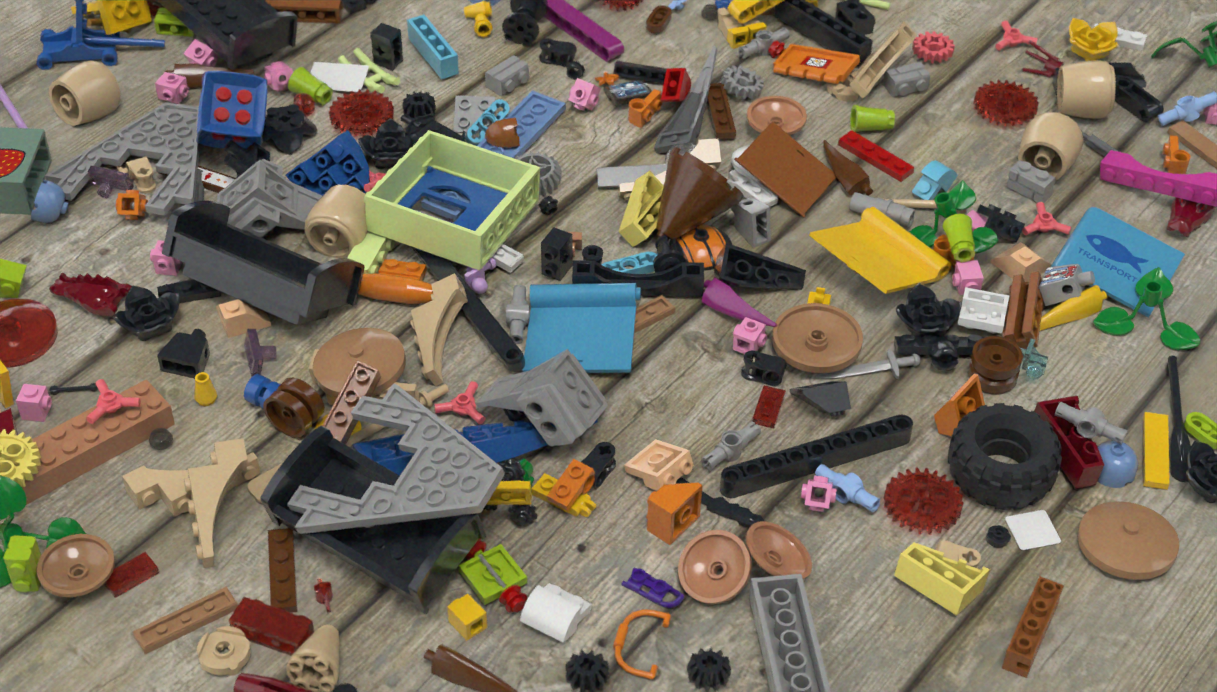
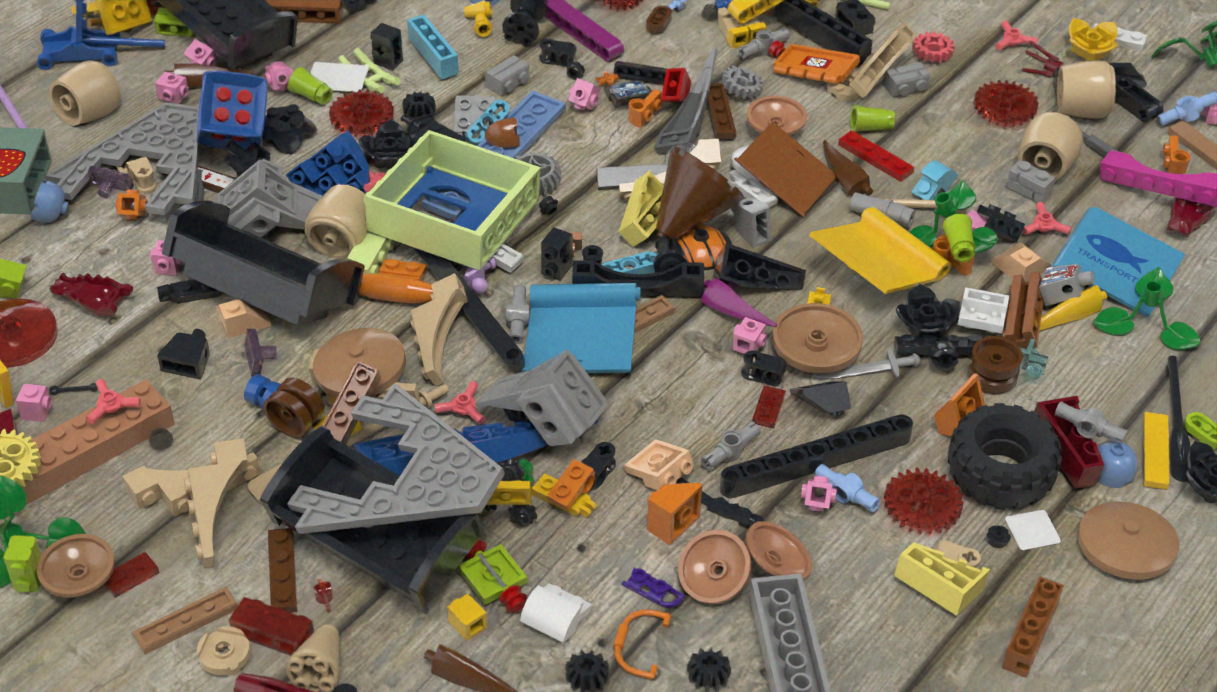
black brick [114,285,180,341] -> none
yellow cone [194,372,217,406] -> none
clear red piece [293,93,315,116] -> none
bright pink brick [952,260,984,295] -> none

